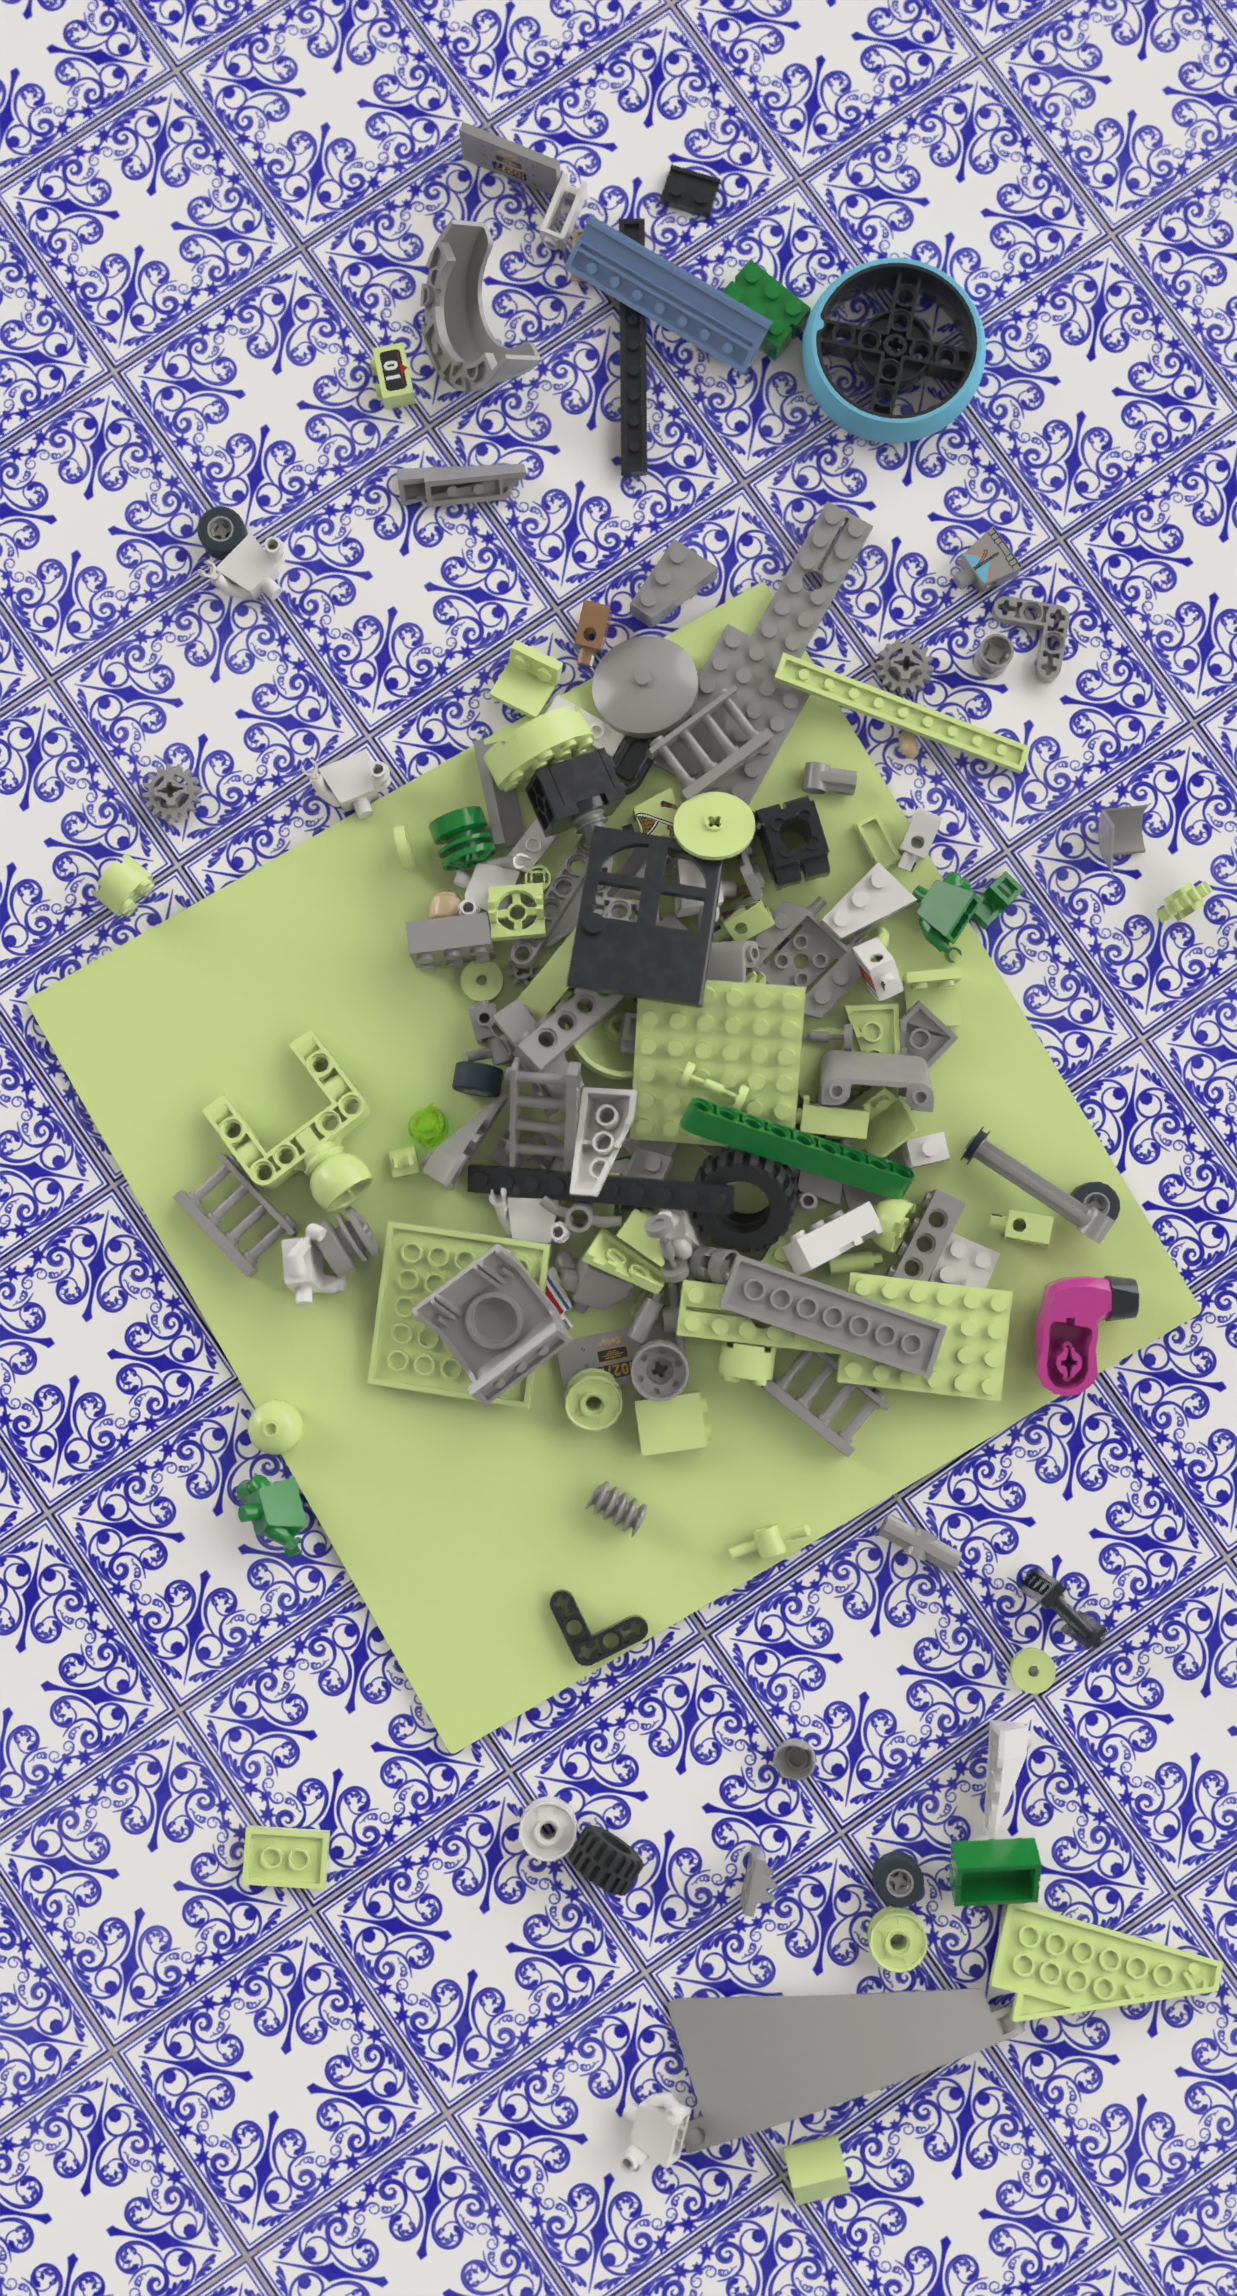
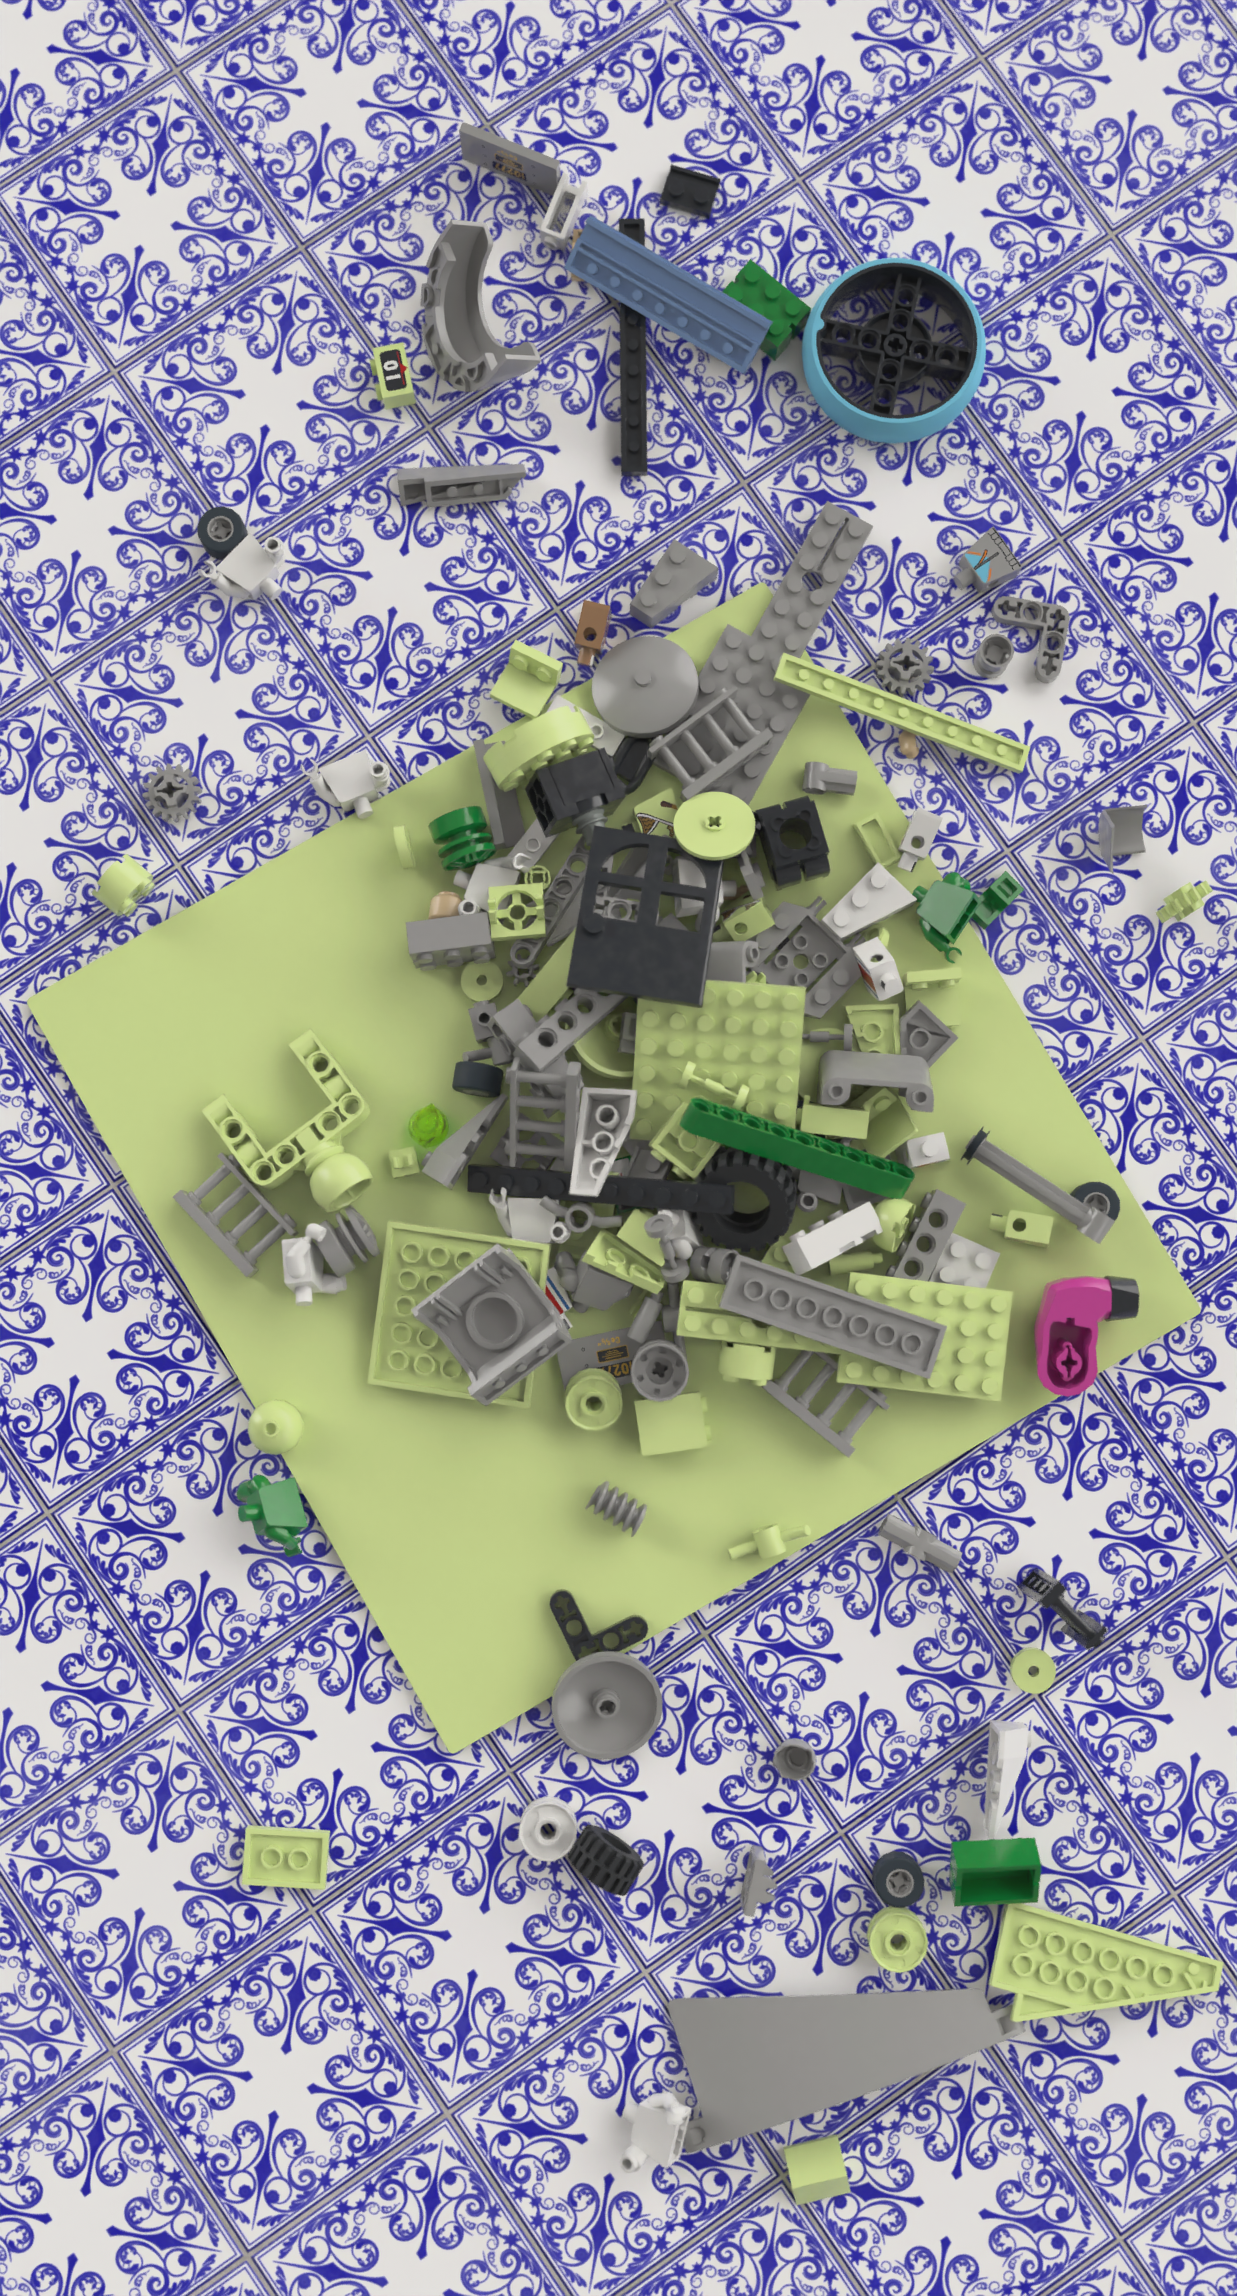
none -> light grey dish [551,1651,662,1760]
none -> yellowish green plate [648,1102,721,1180]

